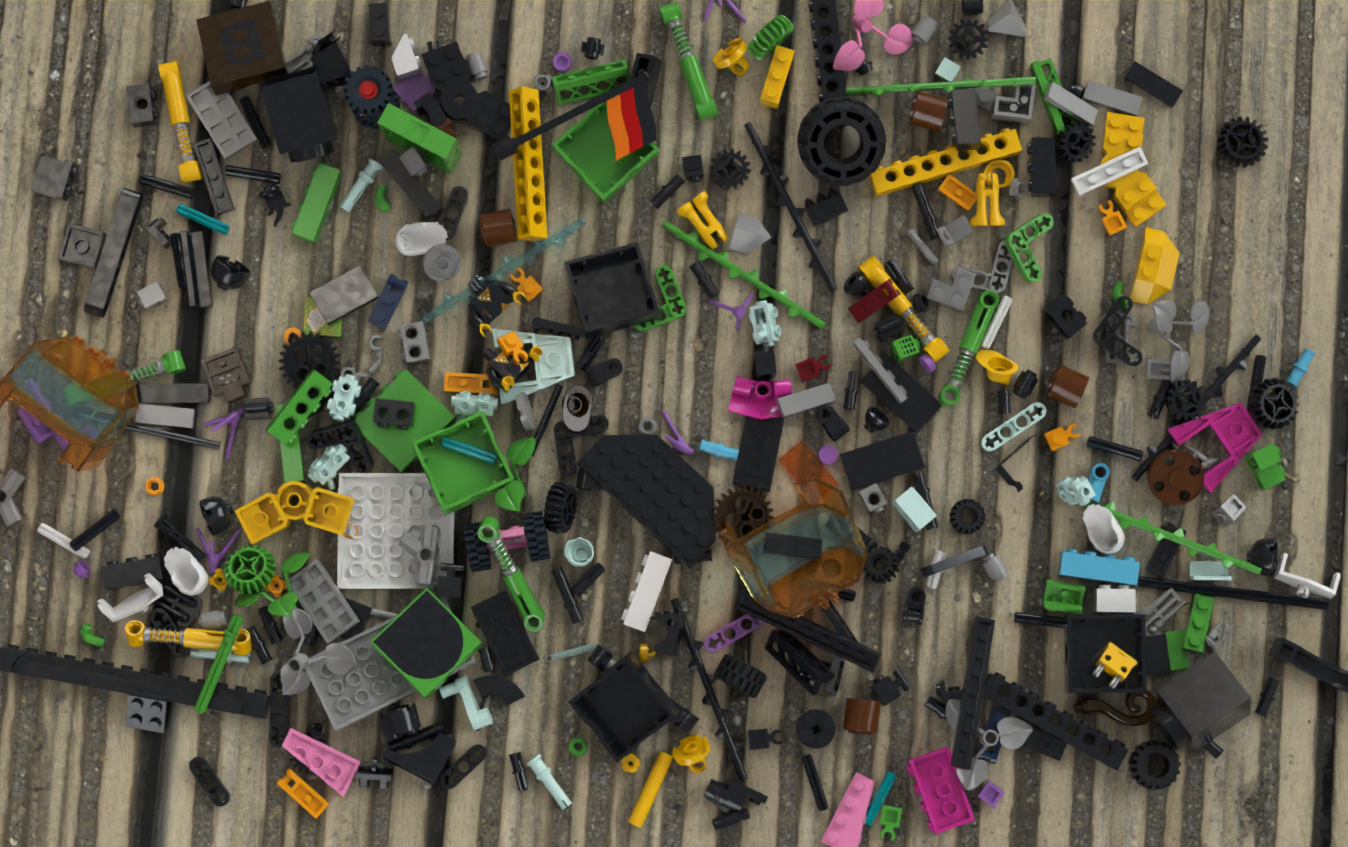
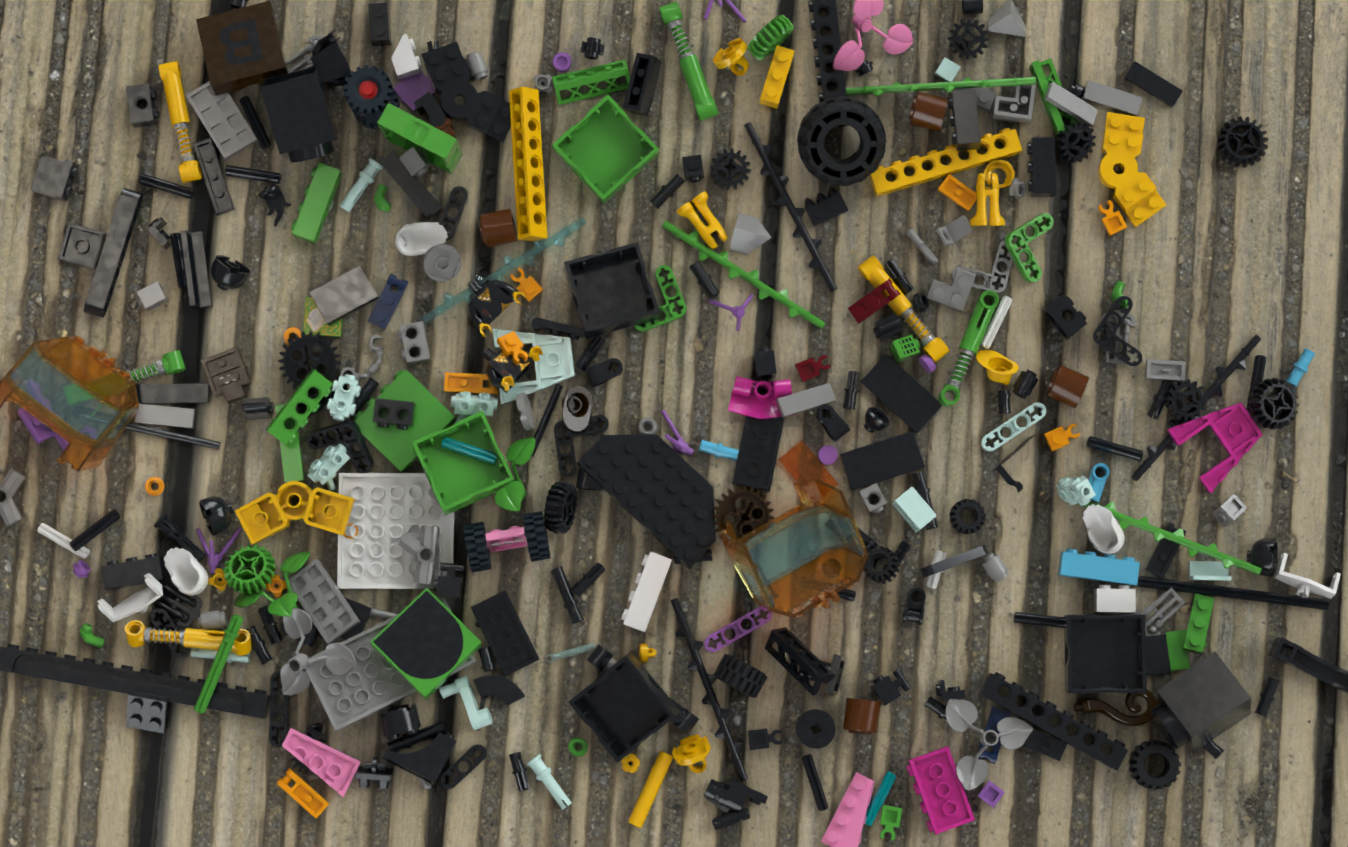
teal axle [176,204,230,235] -> none
black beam [189,757,231,806] -> none
medium lavender plant [204,407,245,459] -> none
bright green piece [477,516,546,632] -> none
flag [489,71,656,161] -> none
light aqua hair [564,537,594,567] -> none
black tile [650,610,684,656] -> none
black plate [735,589,882,673] -> none
light aqua brick [749,301,781,348] -> none
black tile [764,533,822,559] -> none
black tile [819,597,859,643] -> none
black brick [843,271,869,297] -> none
light grey plate [853,338,907,404] -> none
light grey brick [911,16,937,45] -> none
black pin [911,183,940,240] -> none
black plate [950,616,995,771] -> none
bright green bracket [1043,580,1086,615] -> none
white plate [1070,147,1149,197] -> none
yellow piece [1093,642,1137,689] -> none
yellow wedge [1129,227,1180,305] -> none
reddish brown piece [1147,449,1204,505] -> none
light grey plant [1149,300,1209,383] -> none
light grey piece [1184,446,1219,474] -> none
light grey piece [1205,623,1221,653] -> none
bright green brick [1244,443,1286,491] -> none

